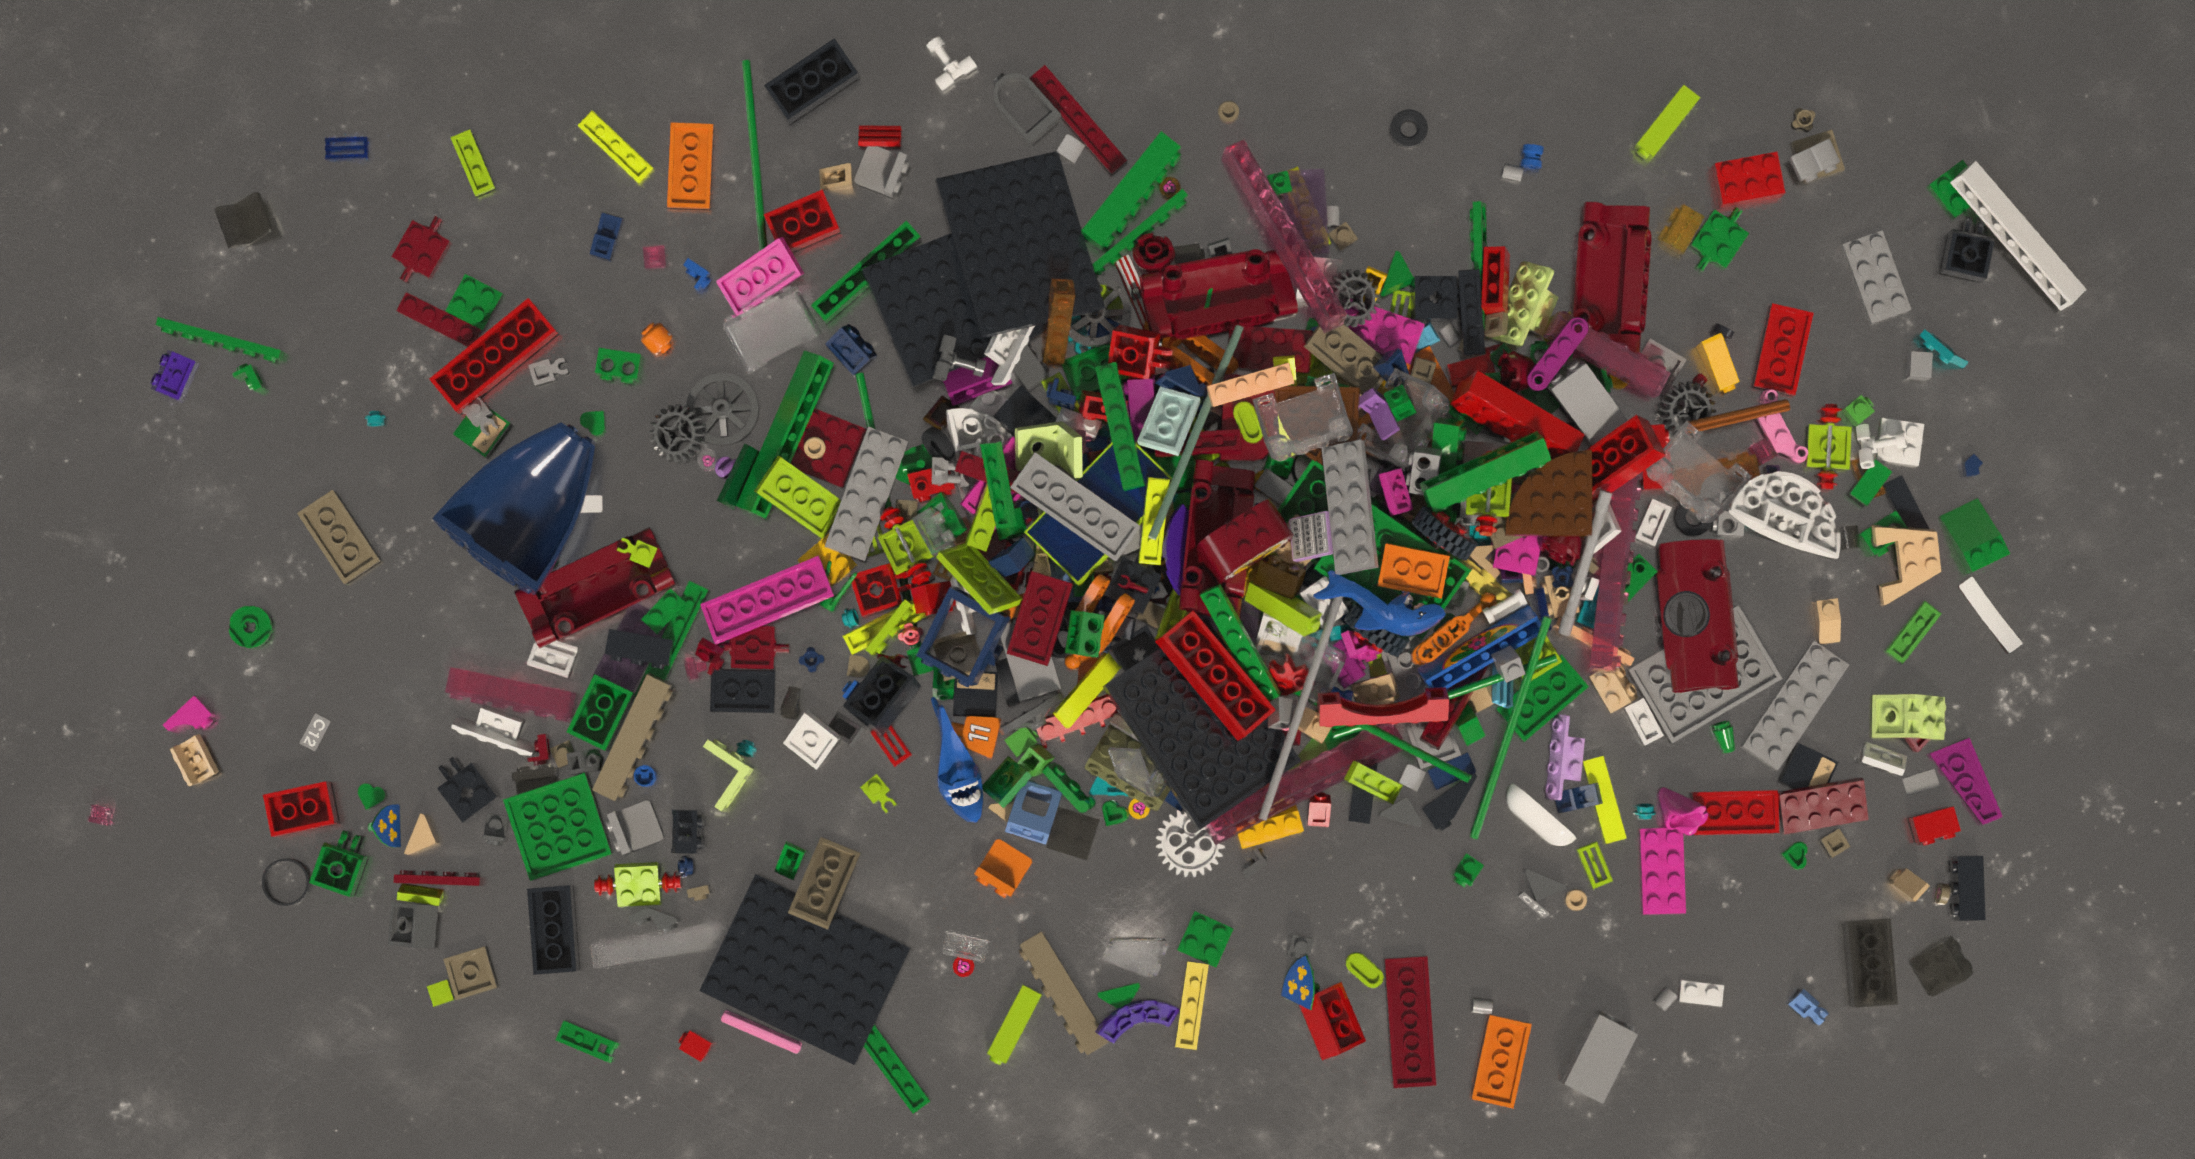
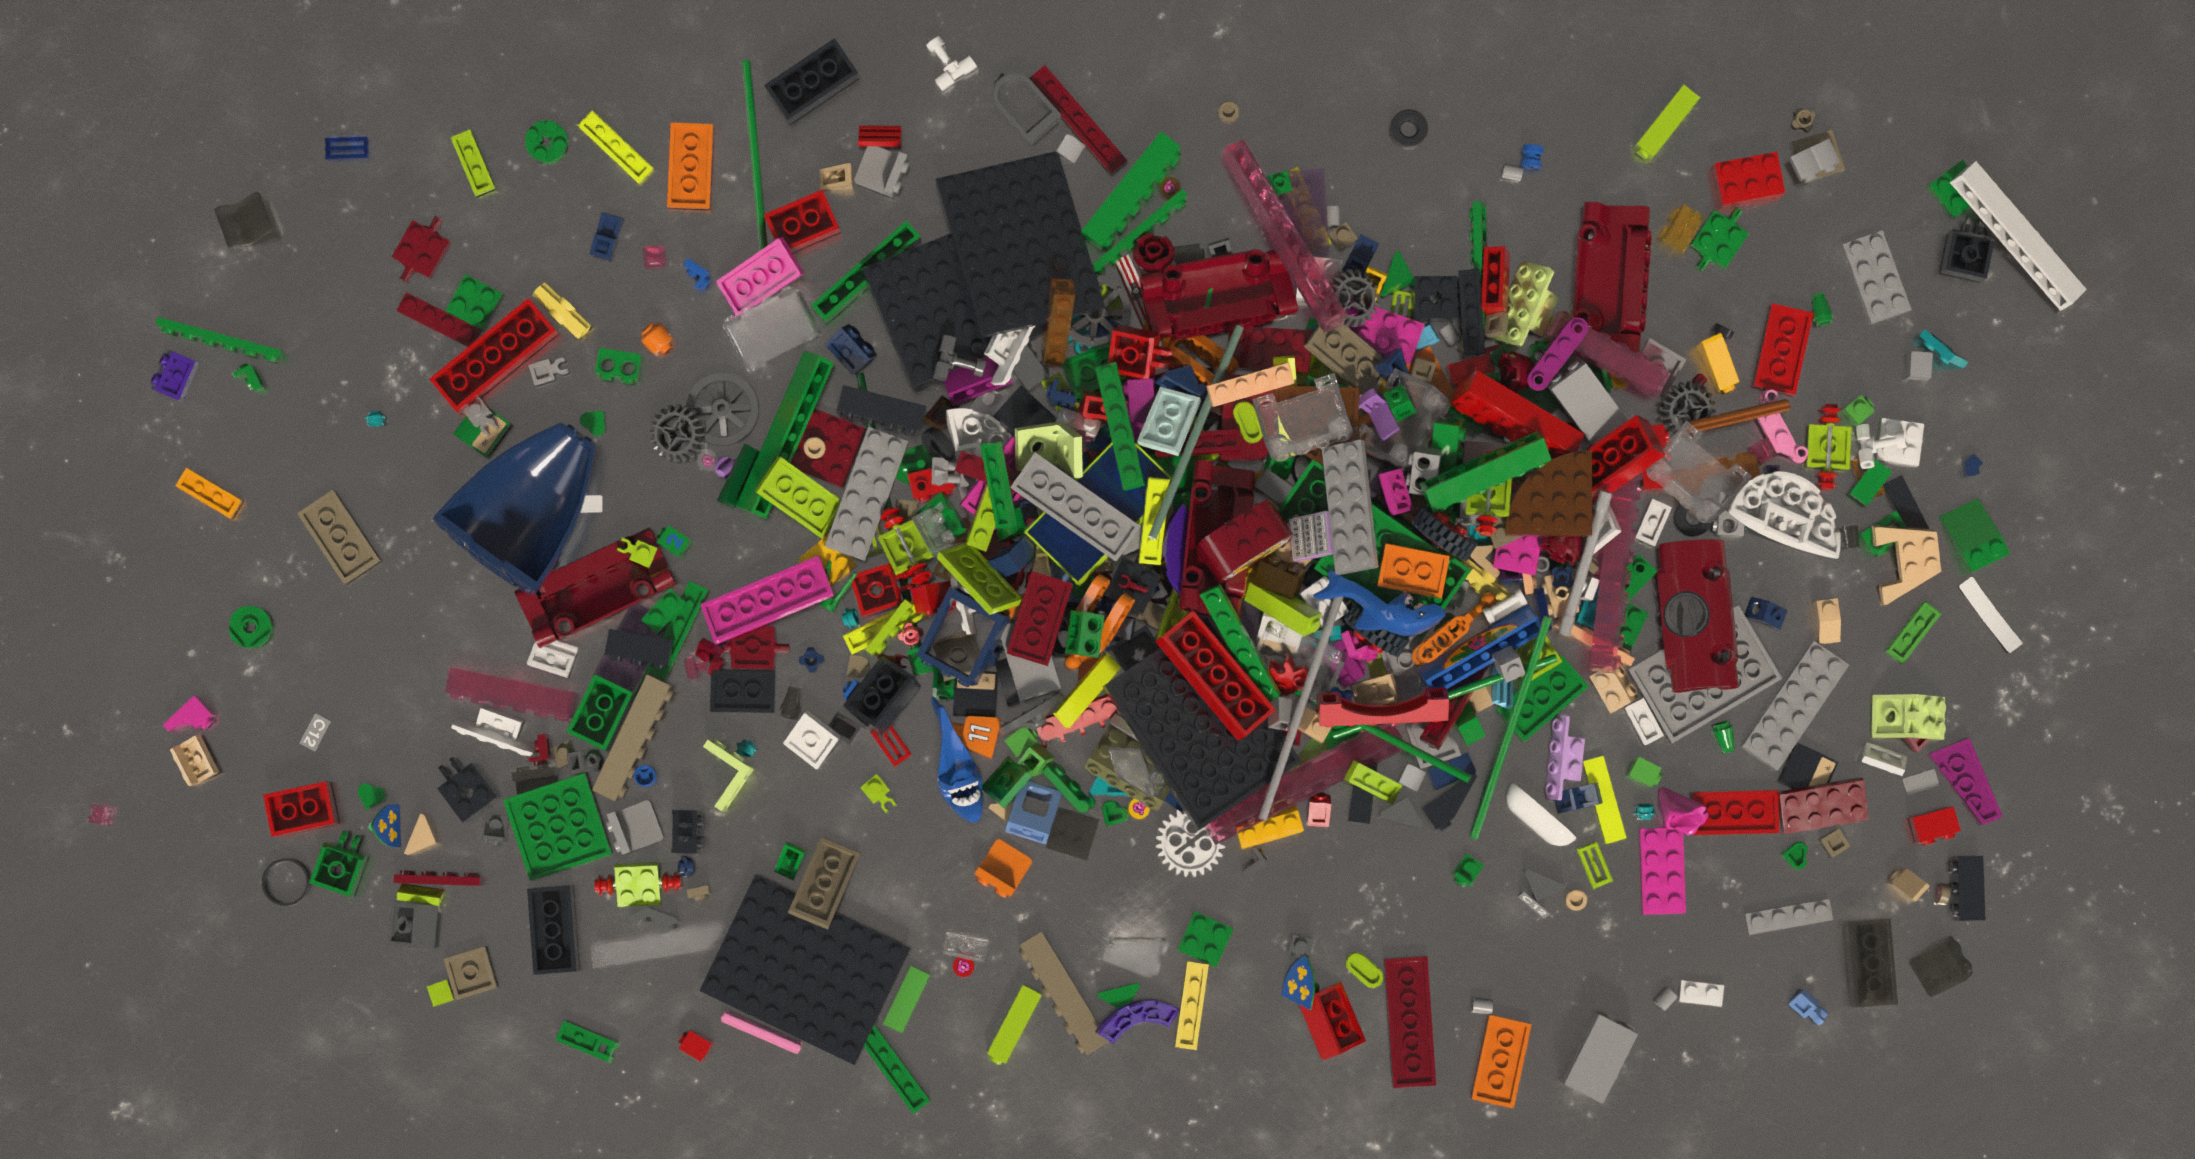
none -> light orange plate [175,468,242,519]
none -> green plate [525,120,568,163]
none -> light yellow piece [532,282,591,339]
none -> green brick [657,525,691,558]
none -> black brick [836,385,927,435]
none -> bright green tile [883,966,930,1033]
none -> dark blue slope [1342,234,1380,274]
none -> green plate [1611,604,1649,651]
none -> bright green brick [1627,756,1662,788]
none -> light grey plate [1744,899,1833,935]
none -> dark blue bracket [1745,597,1787,630]
none -> green cone [1812,293,1834,326]

